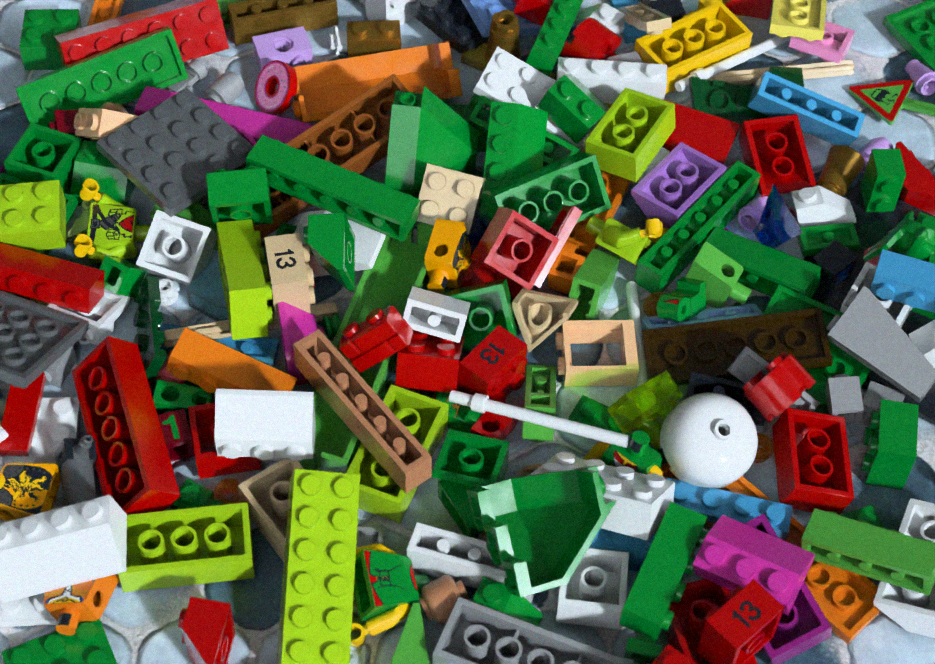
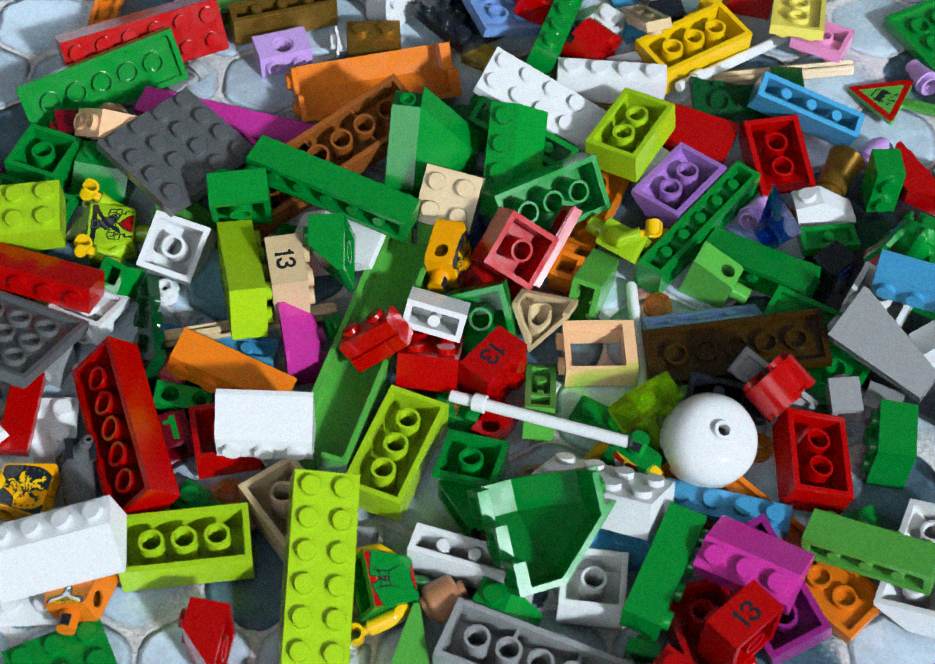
green brick [19,9,82,70] -> none
light grey brick [205,72,244,105] -> none
tile [254,60,298,115] -> none
nougat brick [293,329,432,494] -> none
pearl gold plant [484,10,521,64] -> none
green slope [536,73,609,144] -> none
green leg [657,277,706,323] -> none

